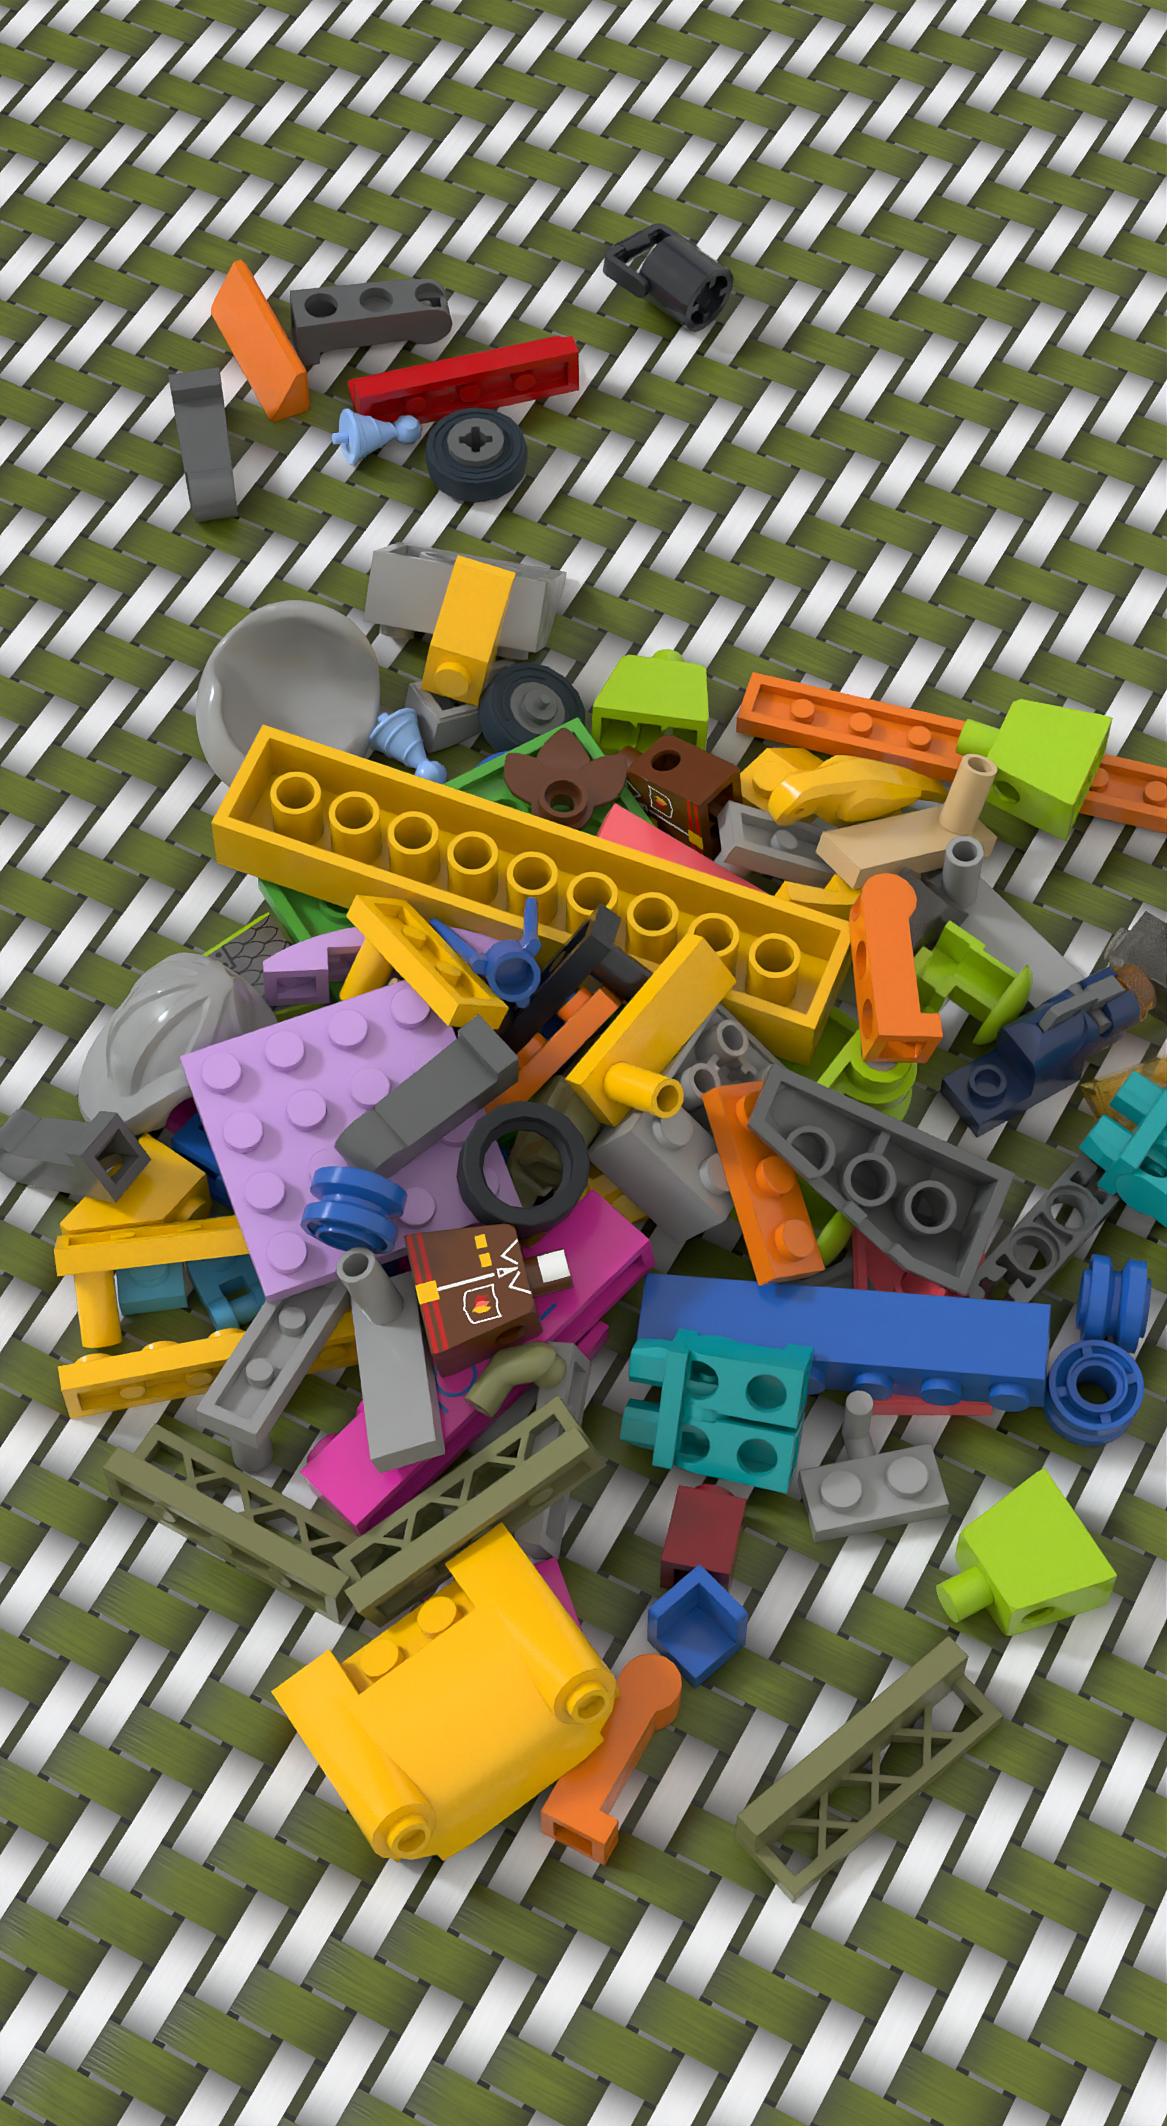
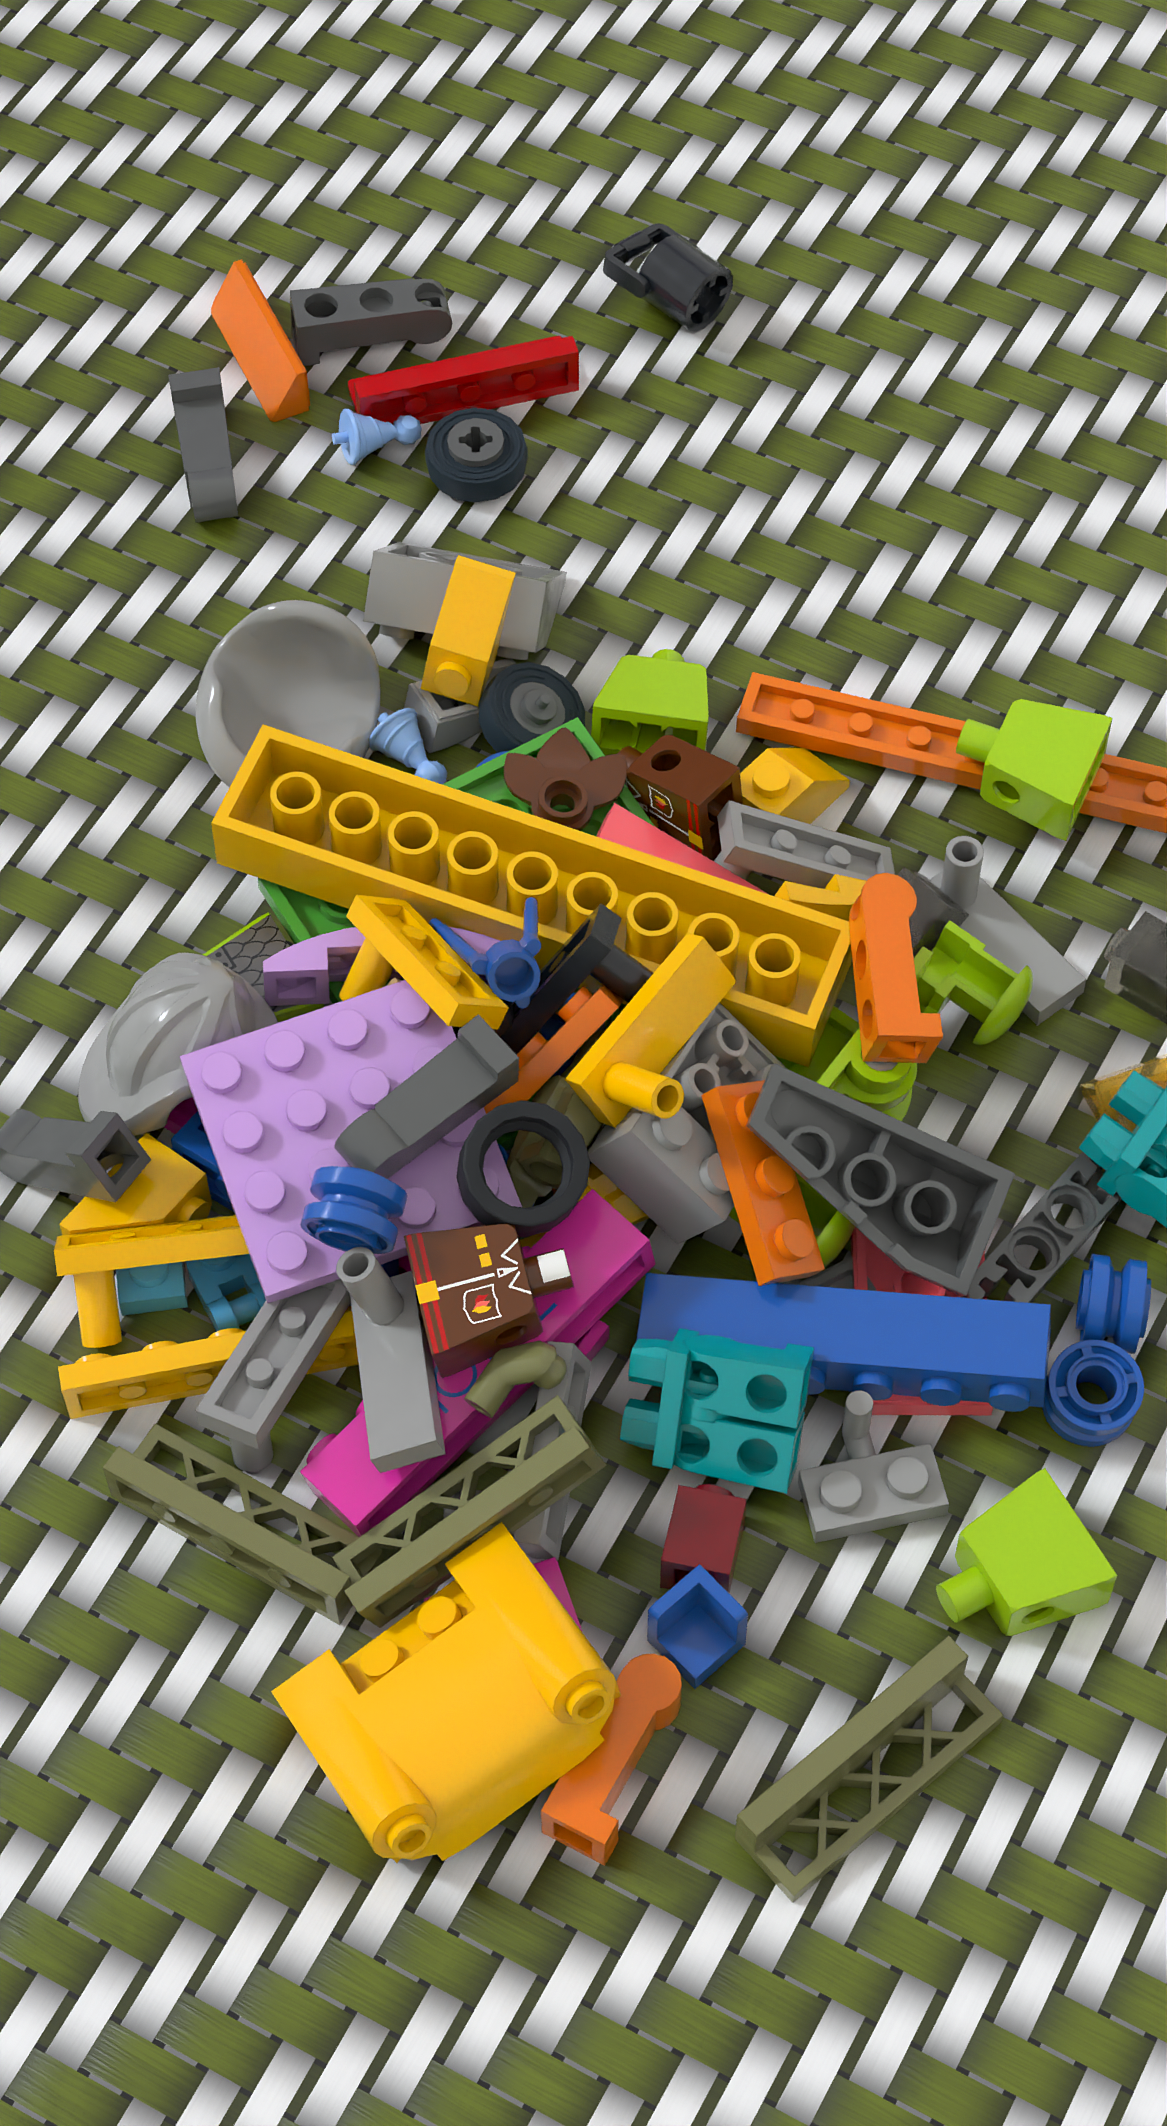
yellow animal [768,755,948,828] -> none
tan piece [816,754,997,889] -> none
dark blue plate [940,964,1156,1138] -> none

